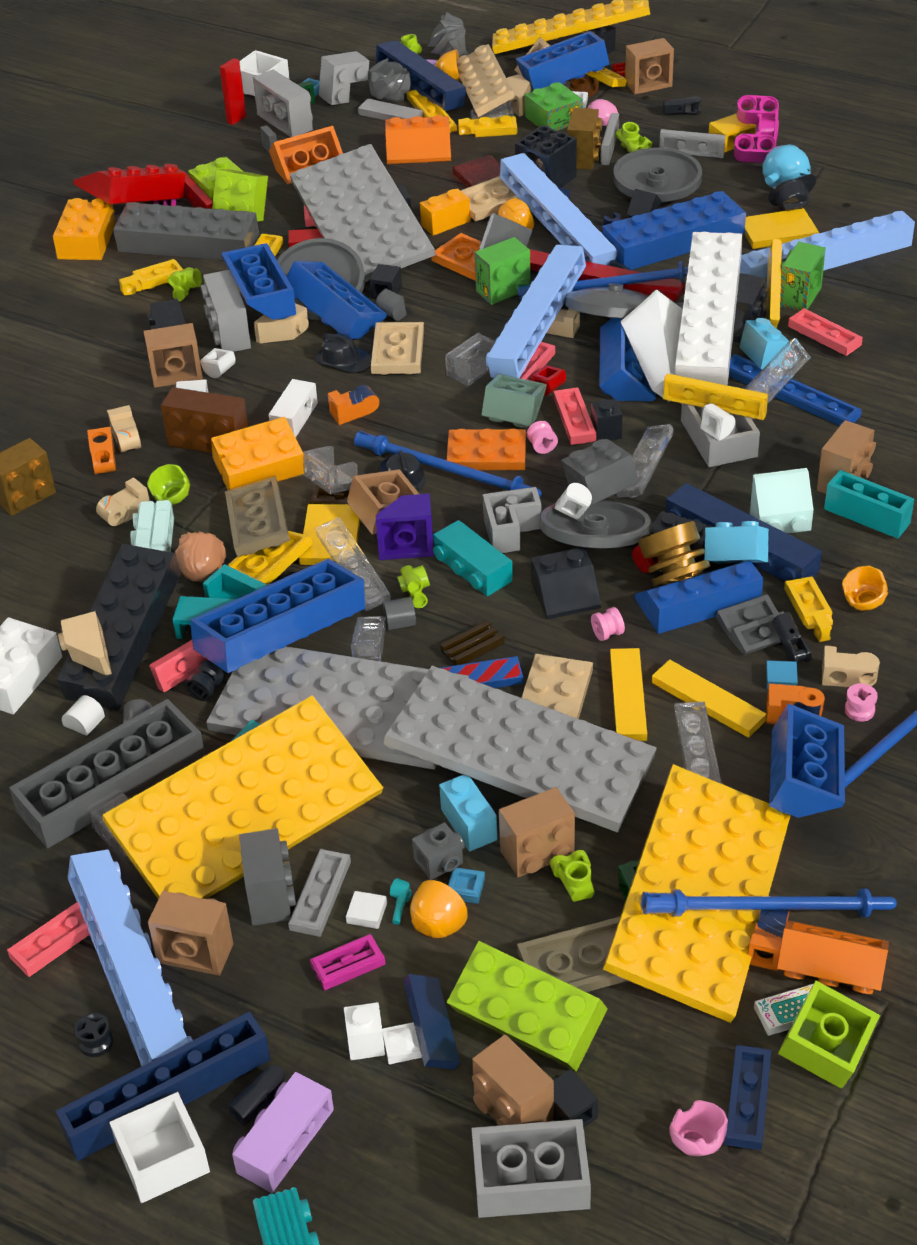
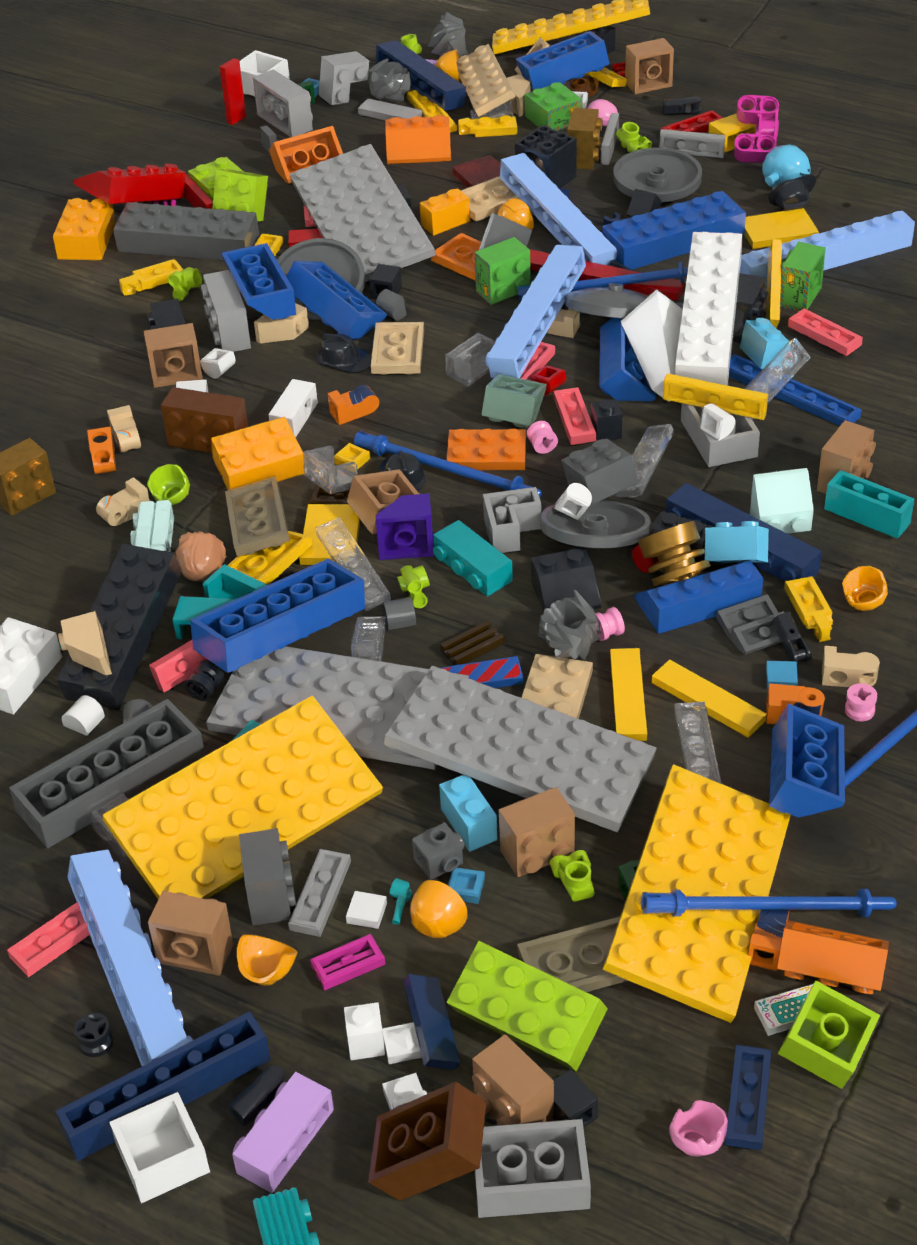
none -> light orange helmet [237,934,298,986]
none -> yellow tile [333,443,370,472]
none -> reddish brown brick [368,1082,486,1201]
none -> white bracket [382,1073,427,1111]
none -> dark grey hair [538,590,600,661]
none -> red tile [660,110,723,133]

